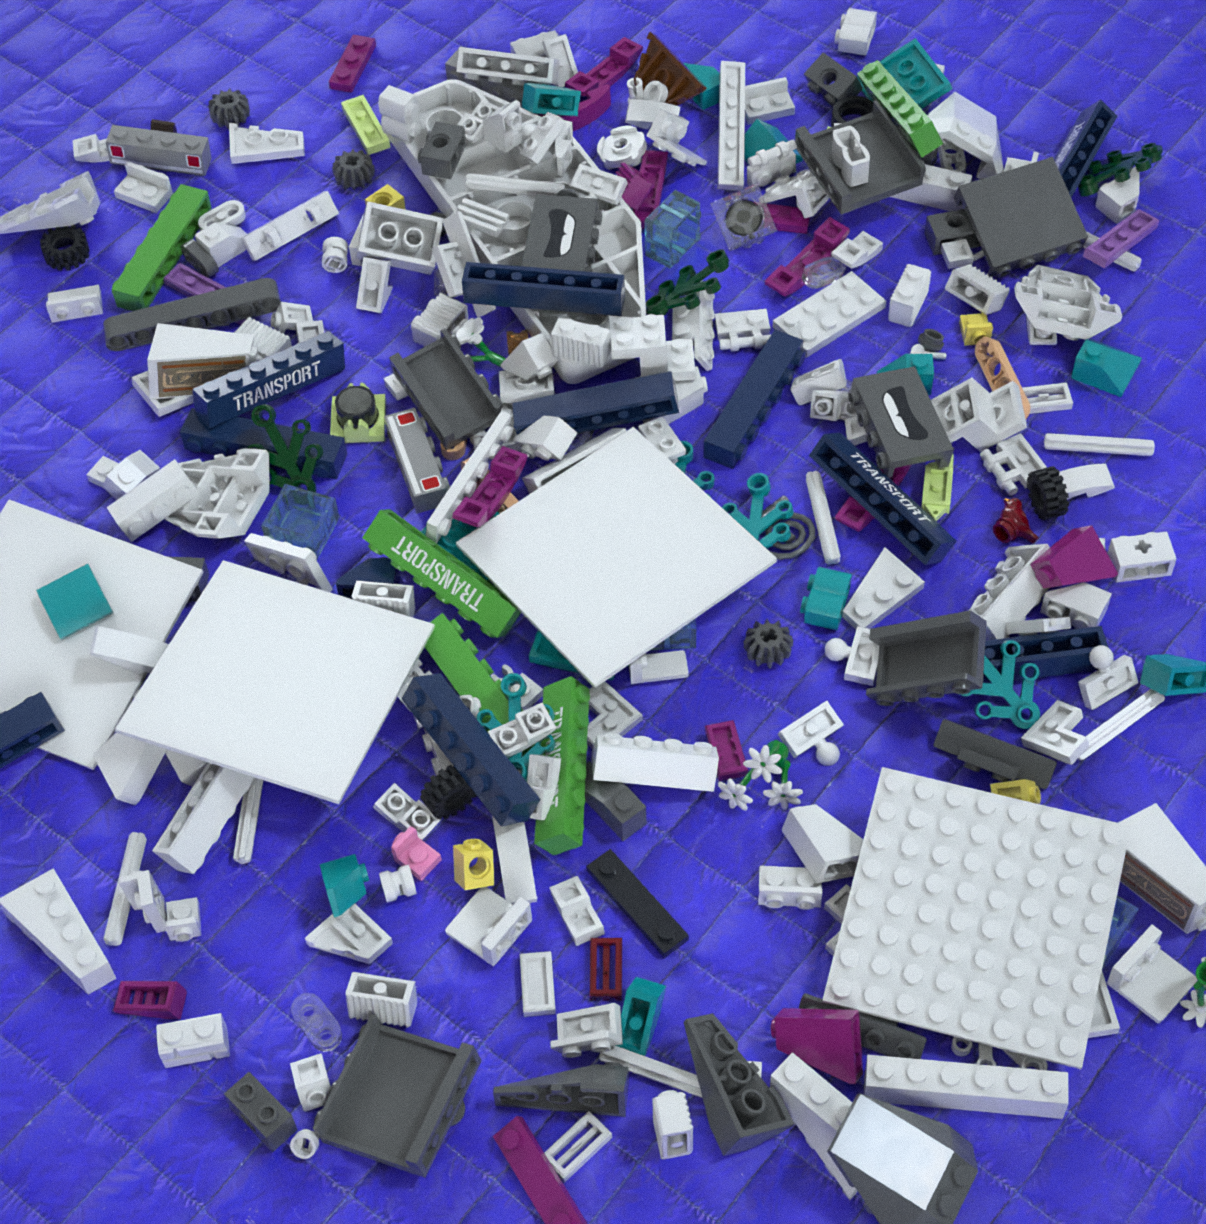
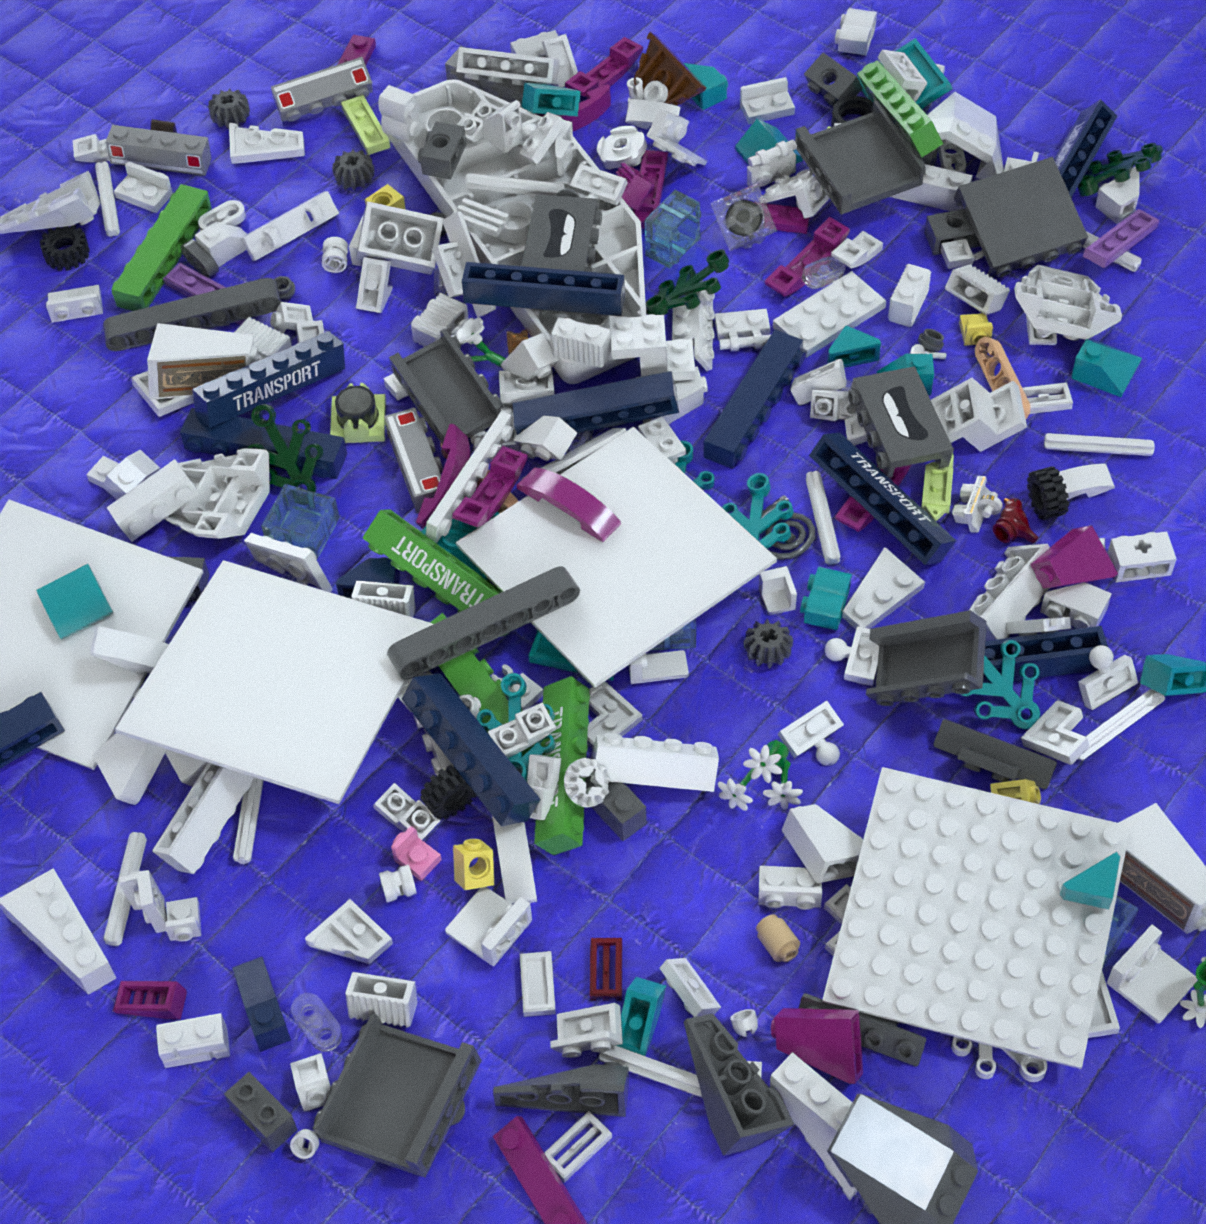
teal slope [319,854,369,917] -> none
white slope [549,876,605,946] -> none
black plate [586,849,689,958] -> none
white brick [652,1090,693,1159] -> none
magenta plate [705,720,748,781] -> none
white plate [718,61,745,191] -> none
white brick [832,126,870,187] -> none
white brick [864,1055,1068,1119] -> none
white plate [980,433,1047,496] -> none
none -> white axle [95,161,120,237]
none -> dark blue slope [232,957,291,1052]
none -> light grey brick [271,57,373,122]
none -> dark grey plate [274,276,296,300]
none -> dark grey beam [387,566,580,679]
none -> magenta slope [416,424,470,529]
none -> magenta slope [516,468,621,542]
none -> white gear [564,758,611,807]
none -> white plate [660,958,721,1017]
none -> white hinge [730,1009,758,1037]
none -> tan brick [756,914,800,962]
none -> white panel [759,566,797,615]
none -> teal slope [827,325,881,368]
none -> white bracket [878,50,927,102]
none -> white hips [952,476,1003,533]
none -> teal slope [1059,851,1120,910]

